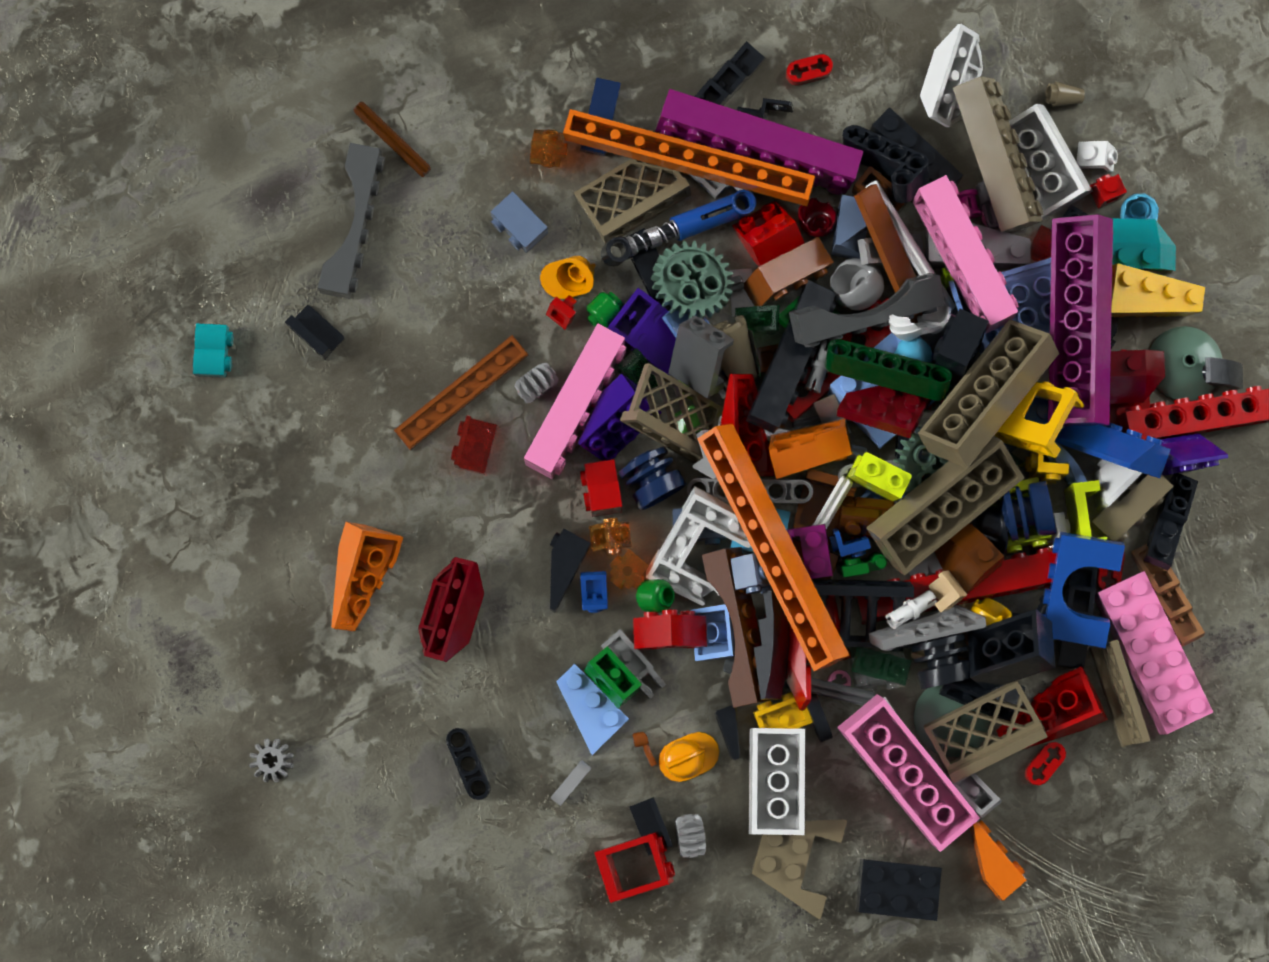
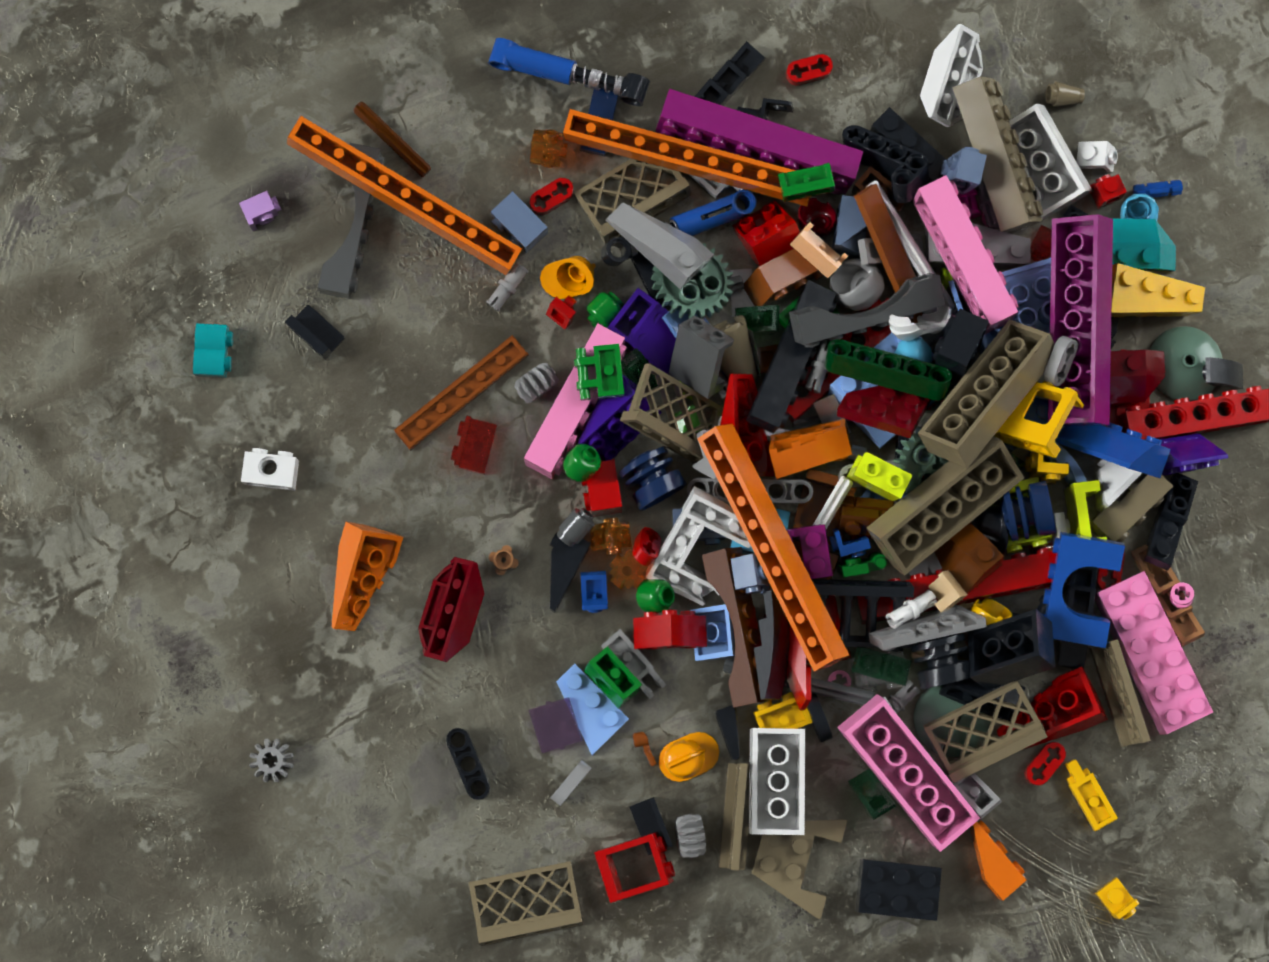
none -> lavender brick [239,191,281,231]
none -> white brick [241,448,299,491]
none -> orange brick [287,116,522,275]
none -> dark tan fence [468,861,583,946]
none -> light grey pin [486,262,529,312]
none -> piece [488,38,650,107]
none -> medium nougat plate [489,545,519,575]
none -> clear purple piece [529,697,583,753]
none -> red beam [530,178,574,216]
none -> dark grey brick [557,508,594,547]
none -> green head [563,443,601,482]
none -> green plate [574,344,624,401]
none -> light grey wedge [605,202,714,290]
none -> red beam [632,527,661,566]
none -> dark tan fence [719,763,749,871]
none -> green hinge [778,163,835,202]
none -> light nougat hinge [790,222,848,278]
none -> clear green slope [848,768,896,820]
none -> light grey pin [888,680,920,713]
none -> sand blue brick [941,147,987,195]
none -> light grey beam [1043,336,1078,386]
none -> yellow hinge [1064,759,1118,831]
none -> yellow bracket [1095,877,1140,920]
none -> blue axle [1132,180,1183,198]
none -> bright pink bush [1170,582,1194,608]

